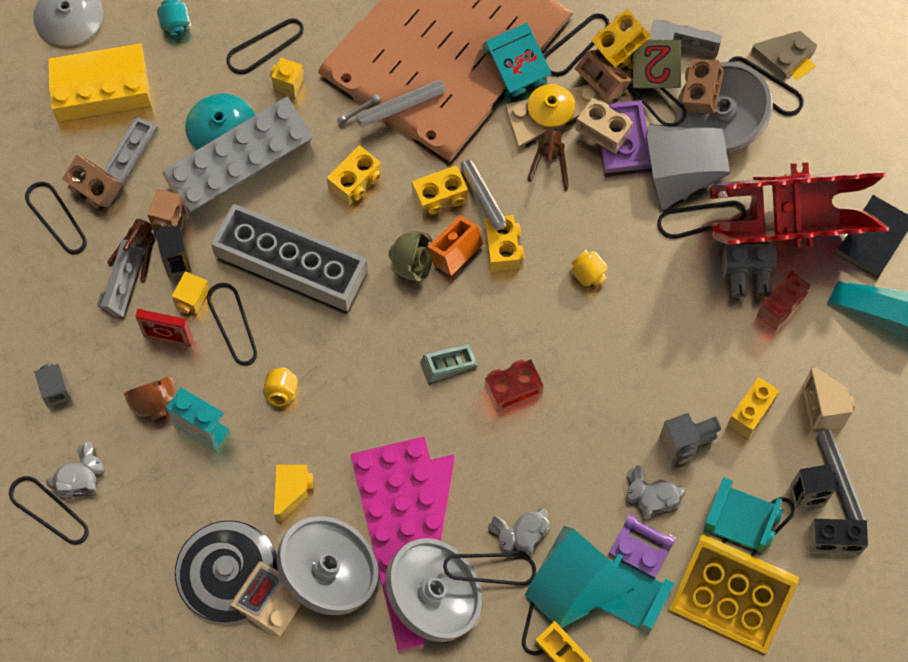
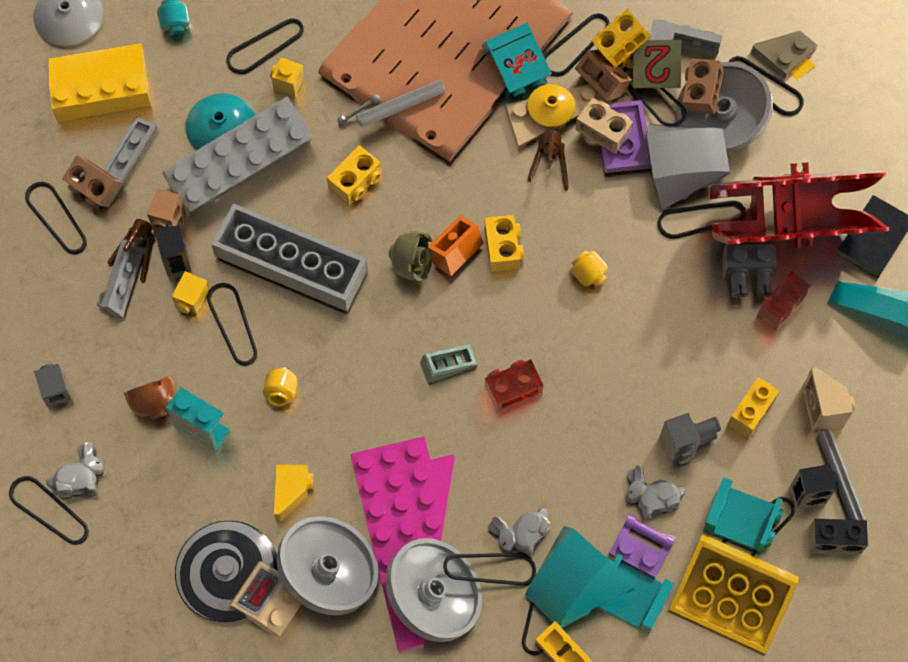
red tile [135,309,193,345] -> none
yellow brick [412,165,468,216] -> none
light grey axle [460,160,506,230] -> none

